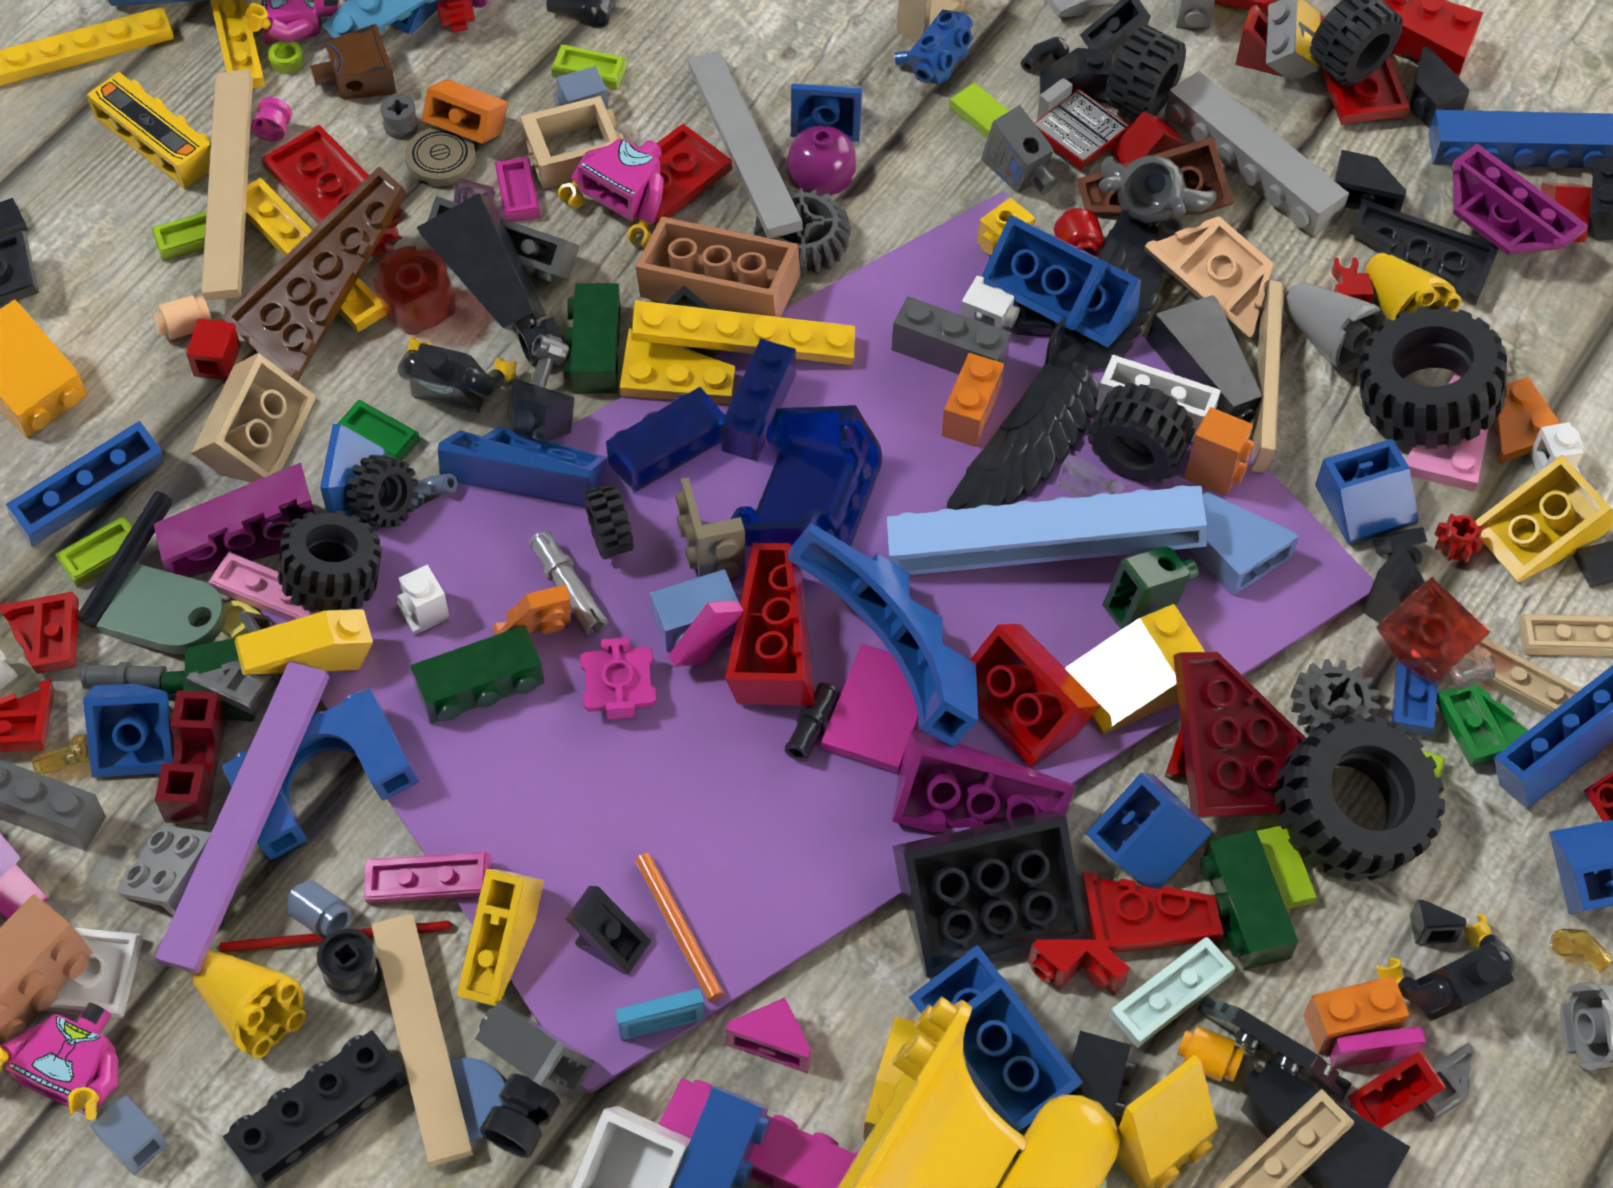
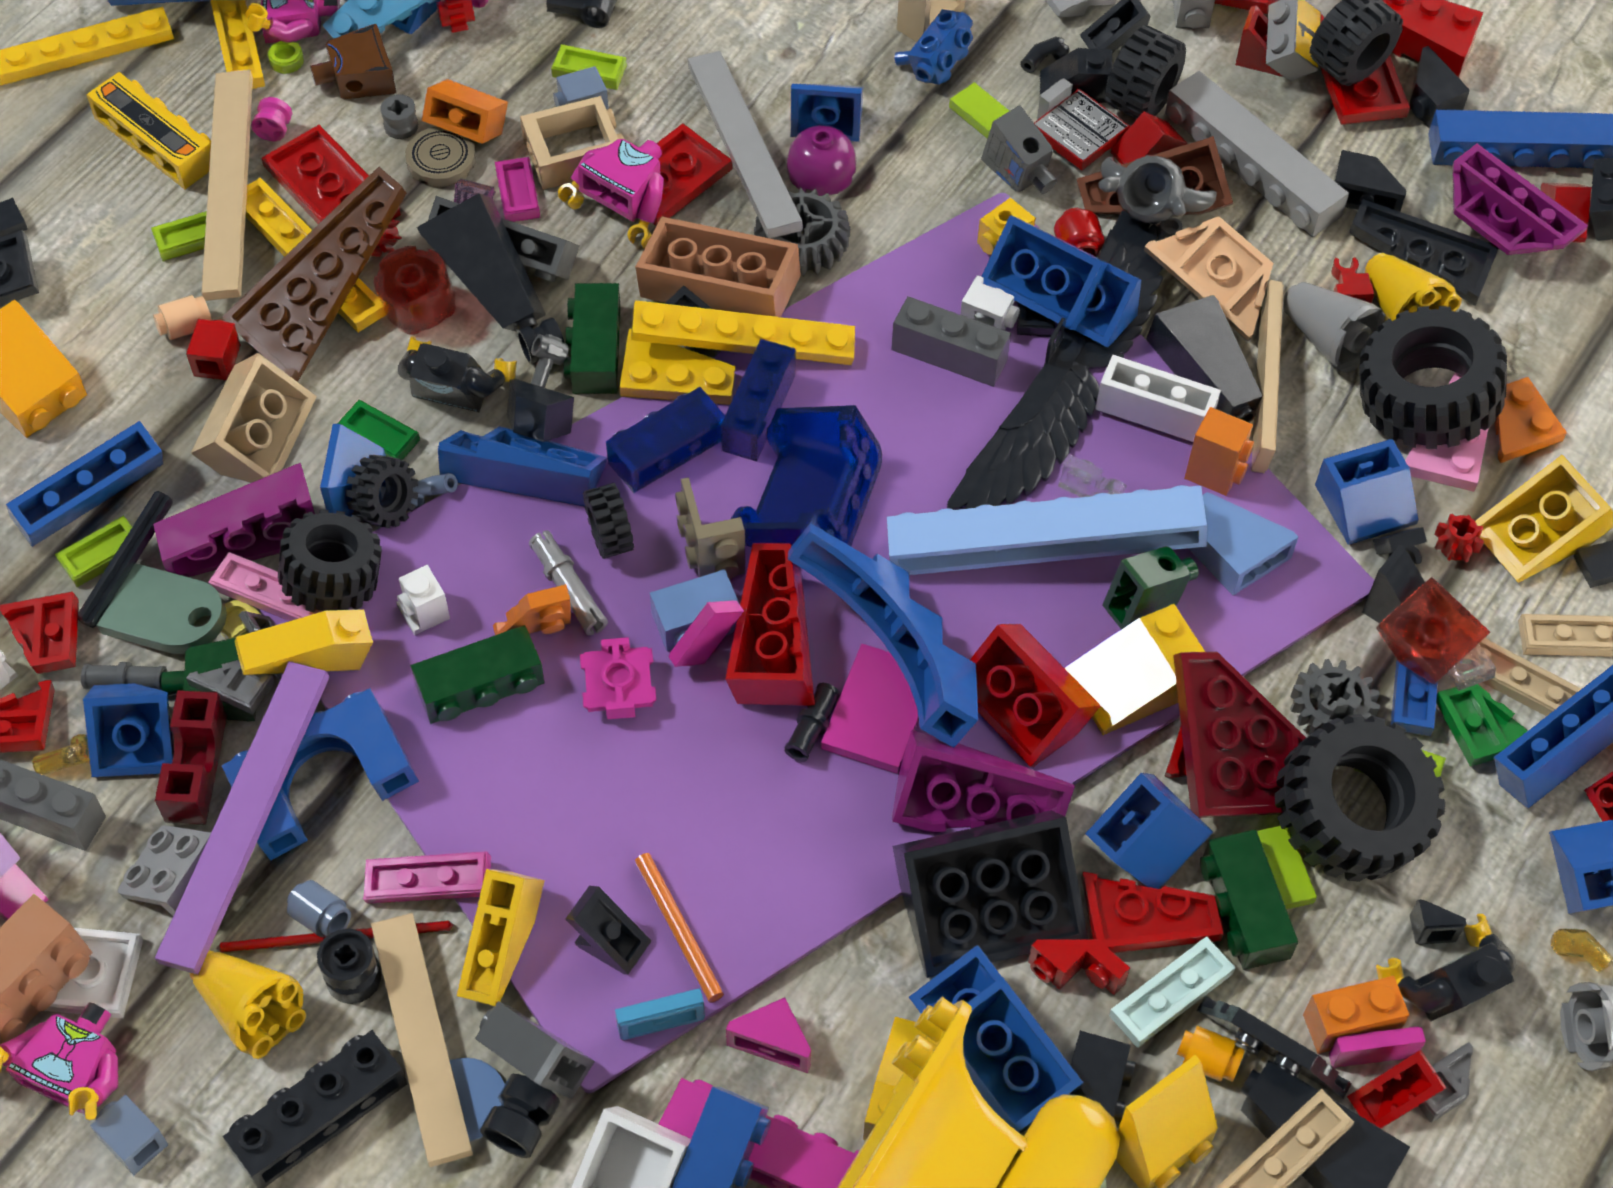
orange brick [941,353,1004,447] -> none
black tyre [1088,383,1195,482] -> none
white brick [1530,422,1584,473] -> none

